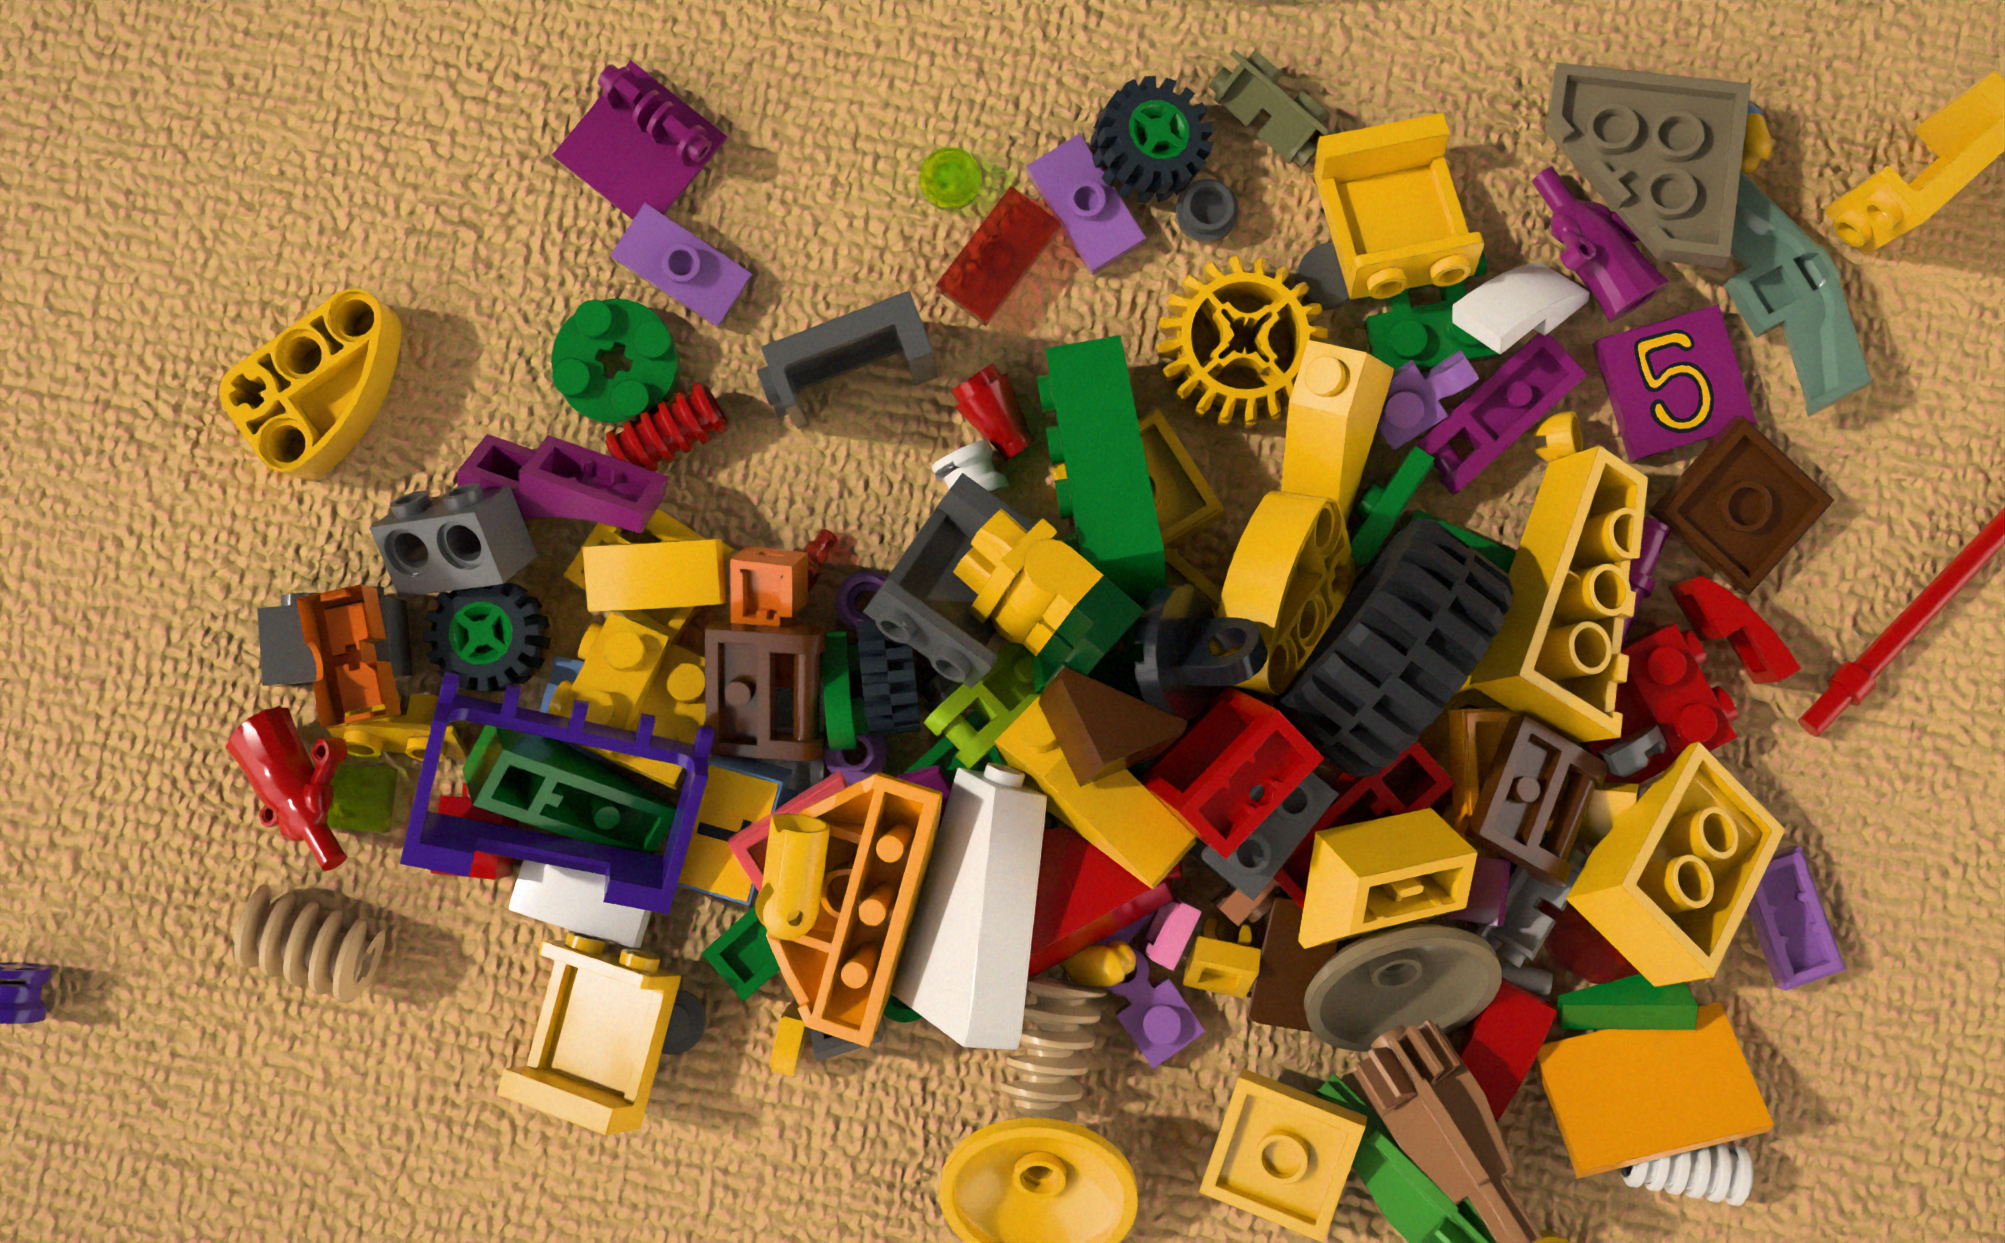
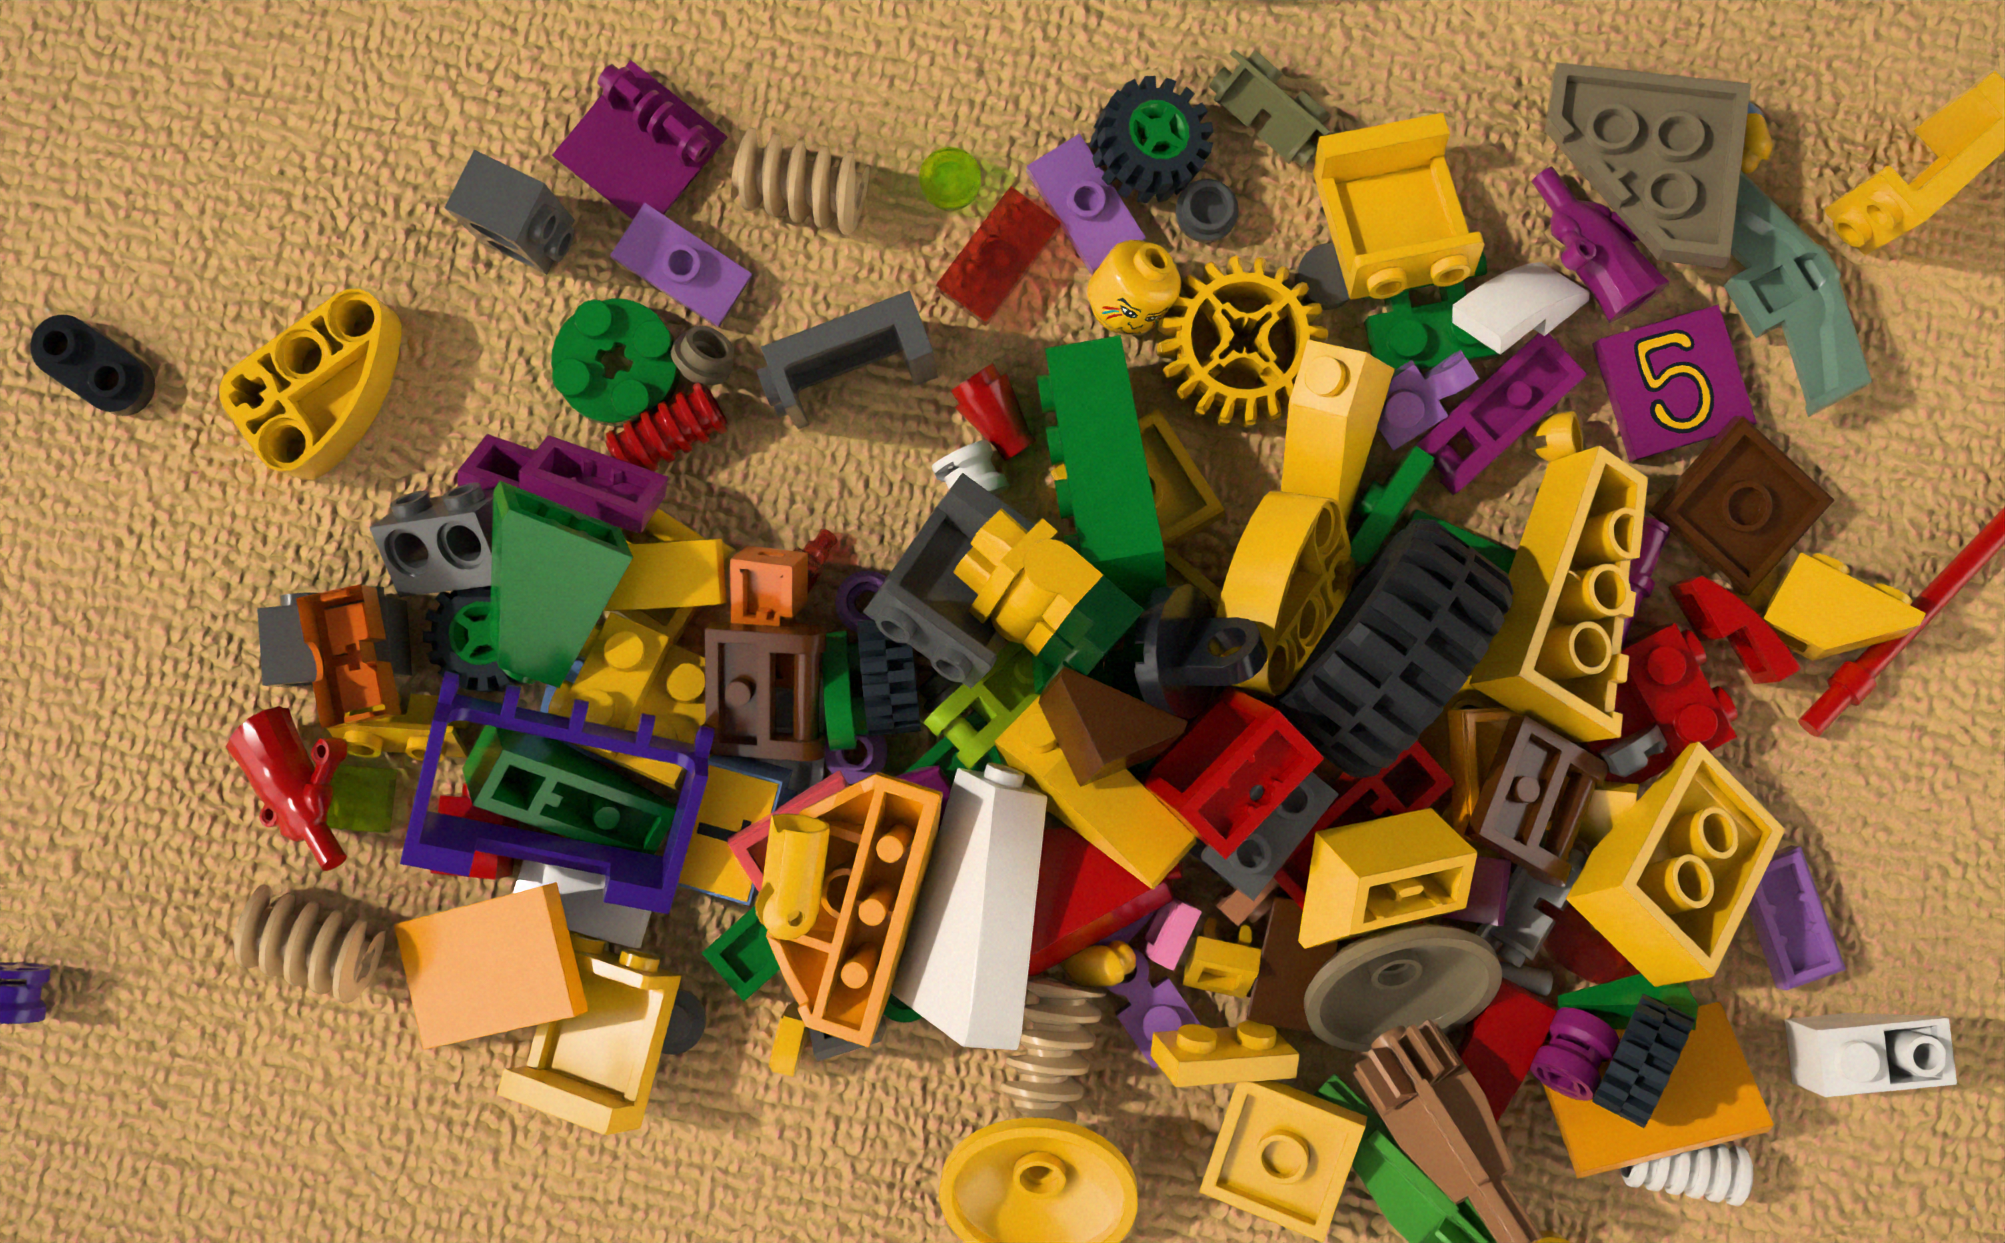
none -> black plate [30,315,155,416]
none -> light orange tile [394,882,588,1050]
none -> dark grey brick [444,150,575,275]
none -> green slope [490,480,633,688]
none -> dark tan plate [671,326,734,385]
none -> tan piece [731,127,870,235]
none -> yellow head [1087,240,1181,335]
none -> yellow plate [1150,1020,1300,1087]
none -> magenta wheel [1530,1007,1620,1101]
none -> black wheel [1592,993,1695,1128]
none -> yellow slope [1760,552,1926,661]
none -> white slope [1785,1013,1957,1097]

